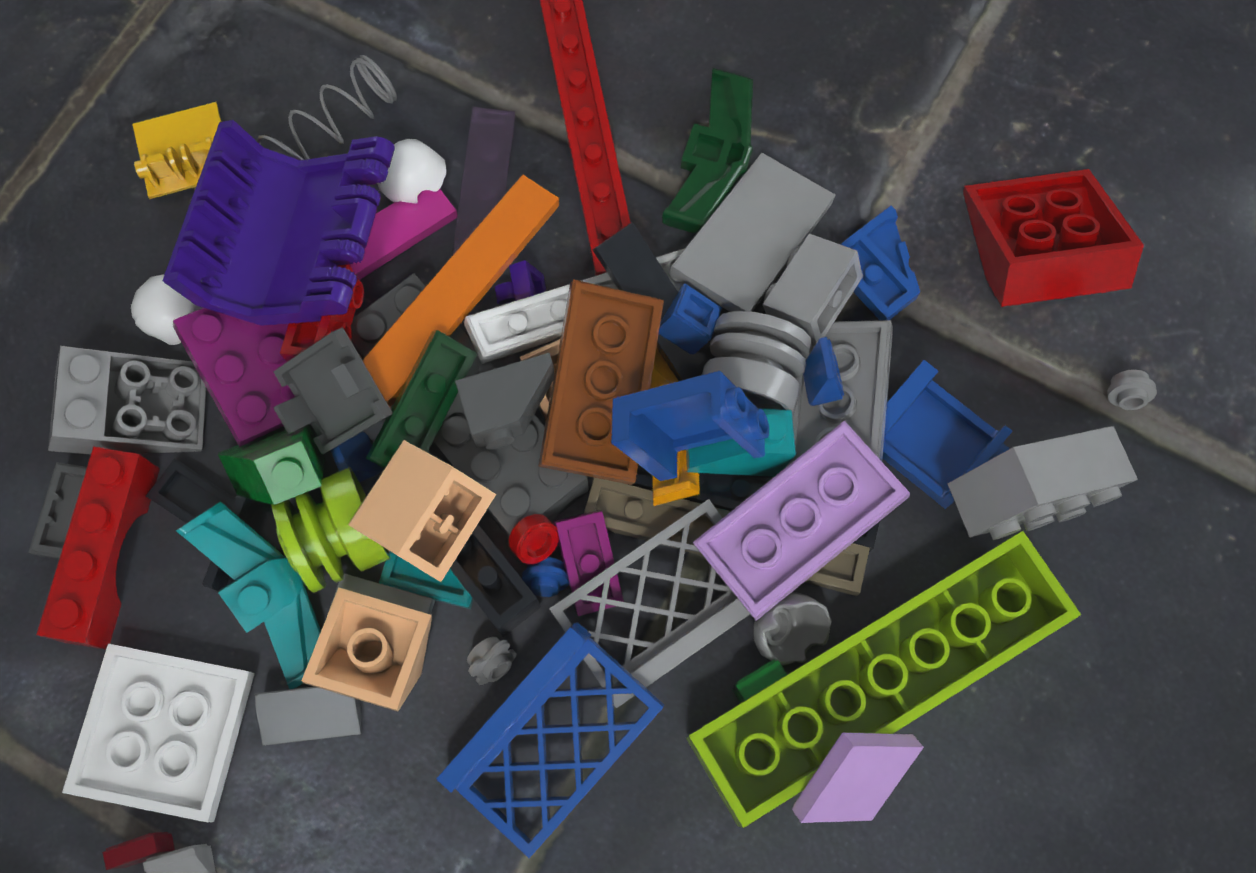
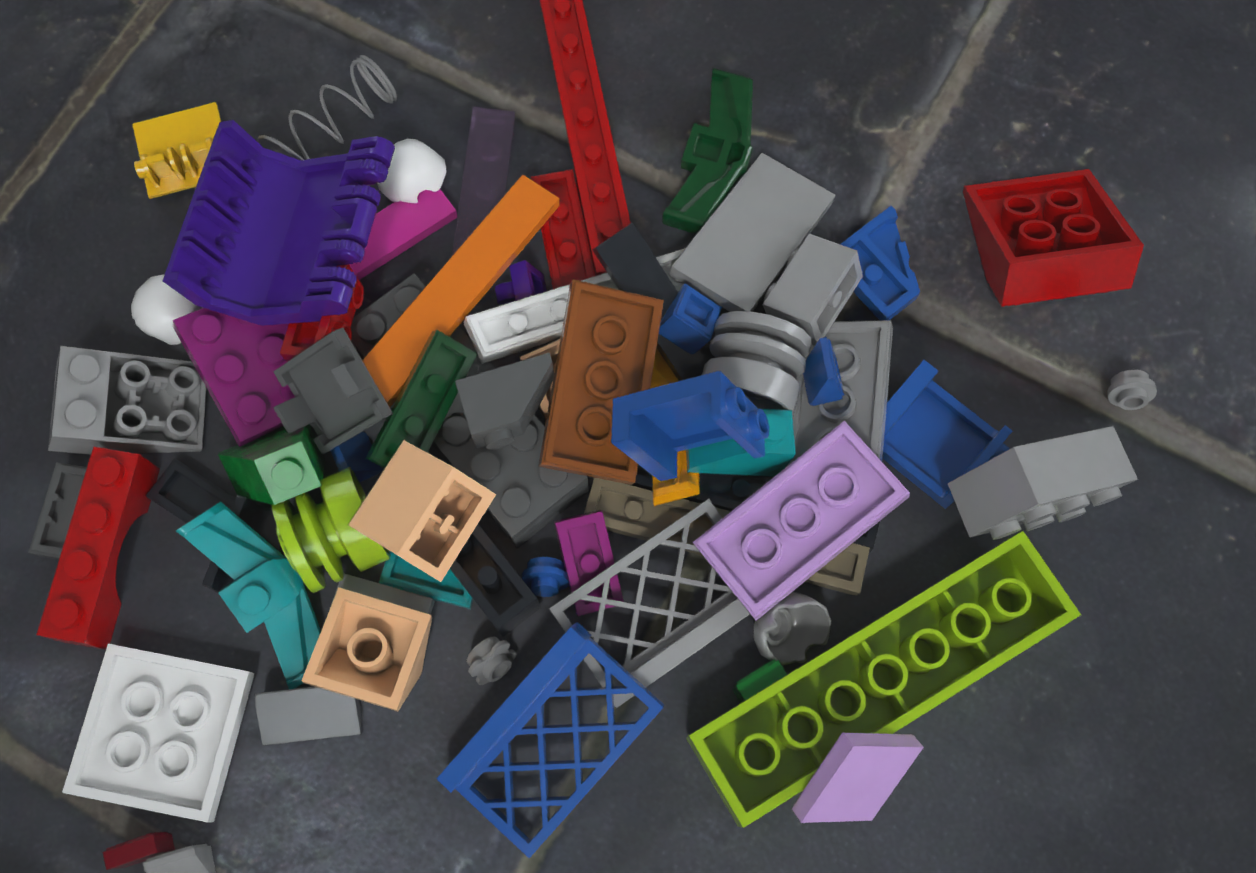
red tile [509,514,559,564] -> none
none -> red tile [530,169,596,289]

